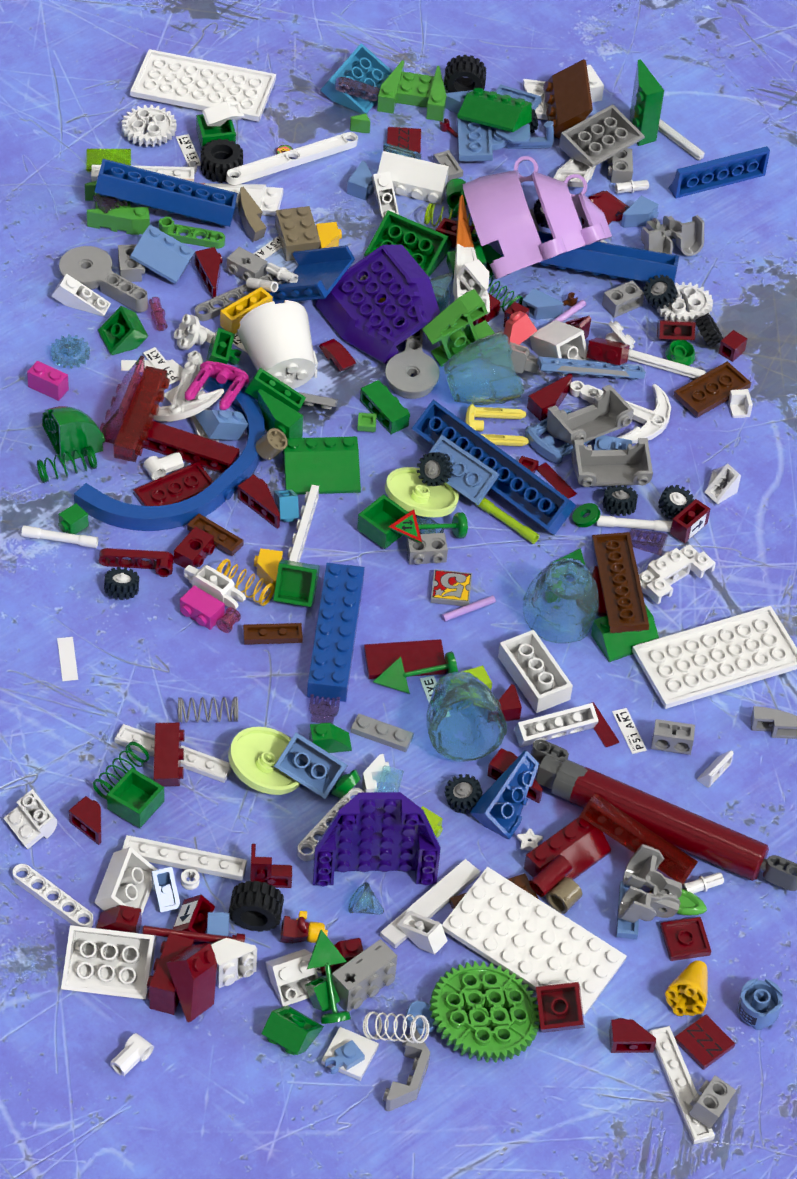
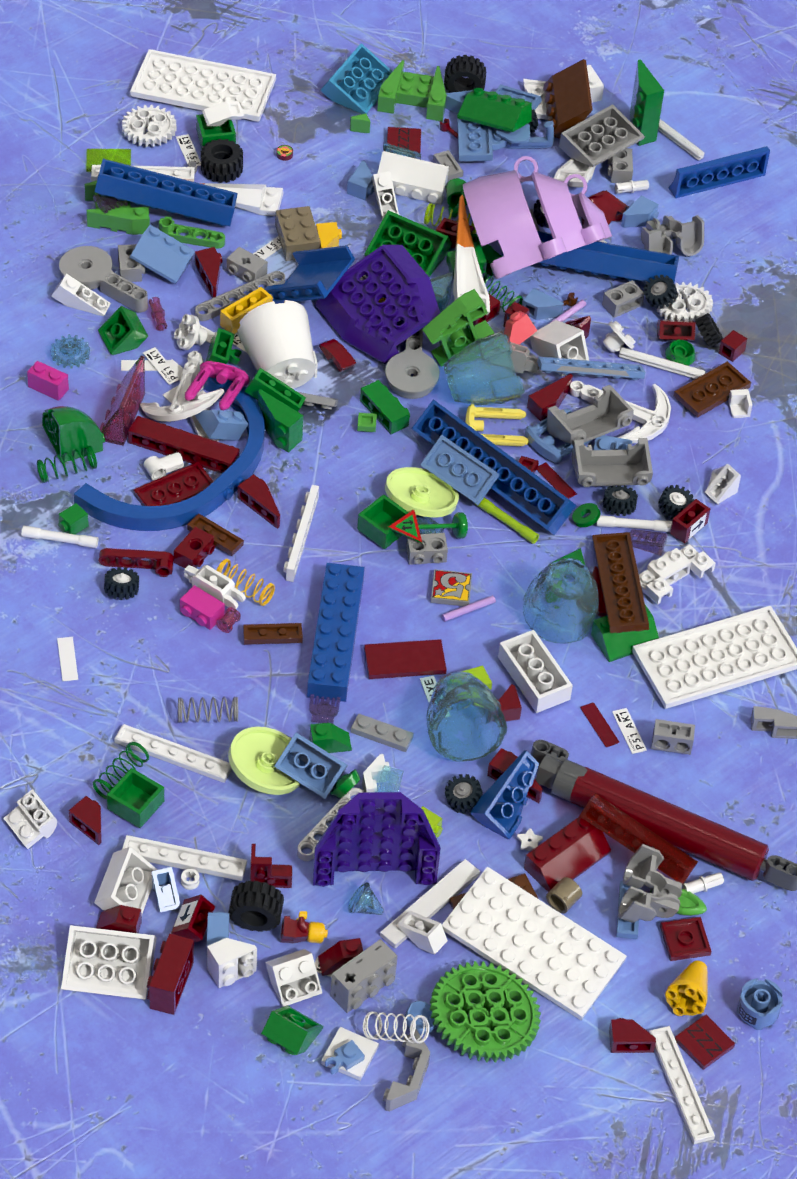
white beam [13,864,94,928] -> none
white piece [110,1033,154,1076] -> none
clear red brick [113,366,170,462] -> none
dark red piece [142,926,245,943] -> none
dark red brick [154,722,185,787] -> none
dark red slope [167,943,217,1022] -> none
white beam [226,132,358,185] -> none
dark tan slope [238,186,267,242] -> none
white piece [246,277,278,292] -> none
yellow slope [254,548,283,592] -> none
dark tan piece [256,428,288,460] -> none
white axle [266,263,298,283] -> none
green piece [273,559,320,607] -> none
dark azure slope [274,489,299,522] -> none
green slope [283,436,361,495] -> none
green brick [305,975,340,1011] -> none
green piece [307,929,351,1024] -> none
clear purple beam [335,77,380,101] -> none
green piece [373,651,458,694] -> none
black wheel [417,452,453,486] -> none
white slope [457,259,489,299] -> none
white brick [514,703,599,747] -> none
dark red pin [529,855,573,897] -> none
dark red brick [536,982,585,1033] -> none
dark red brick [587,337,630,366] -> none
light grey brick [689,1075,736,1129] -> none
white slope [697,750,734,788] -> none

